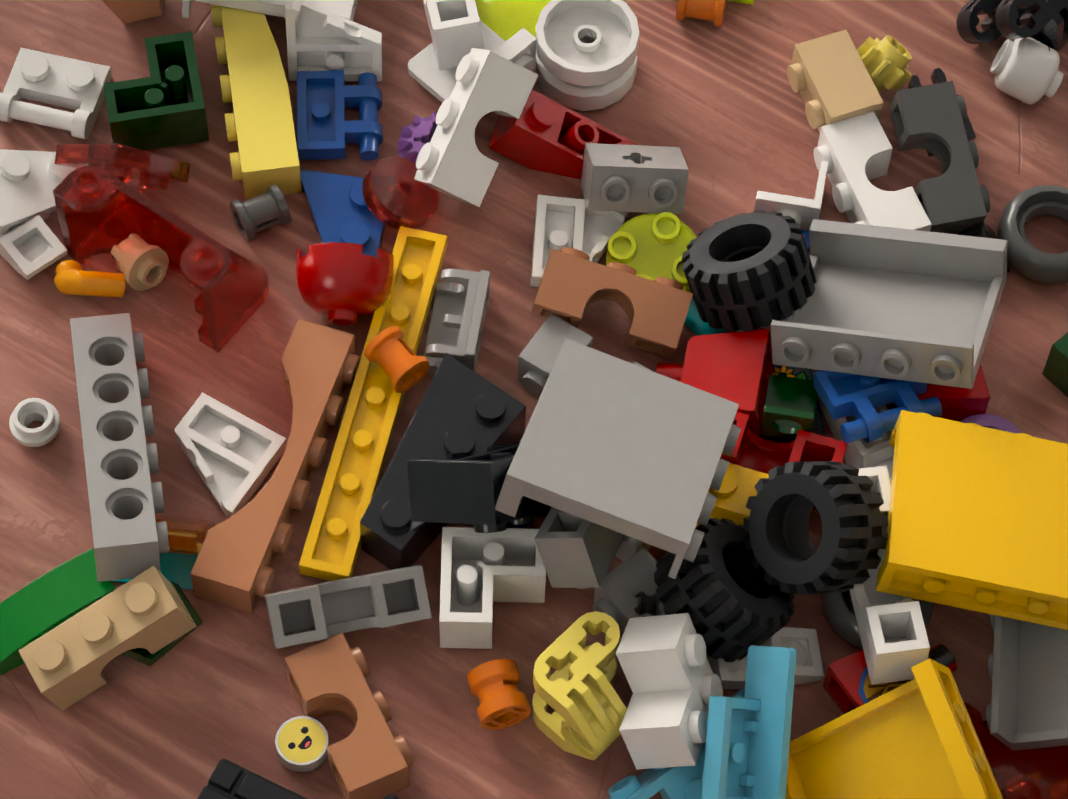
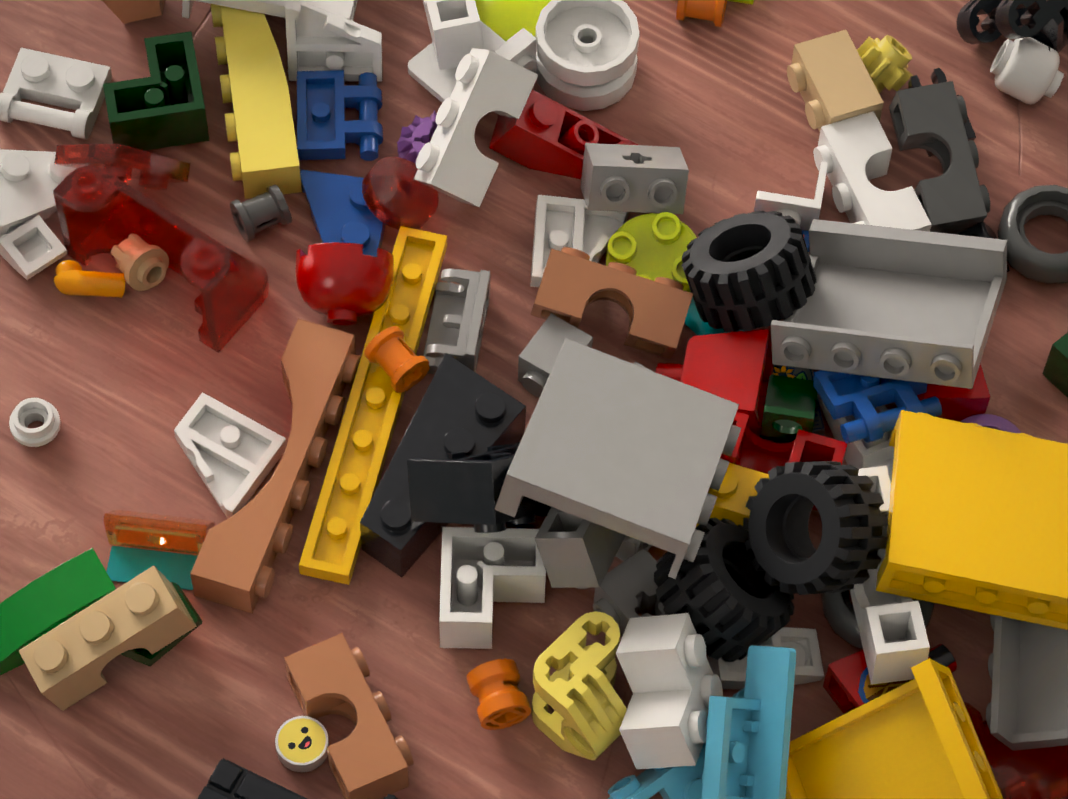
light grey brick [70,313,169,582] -> none
light grey arch [264,565,432,649] -> none

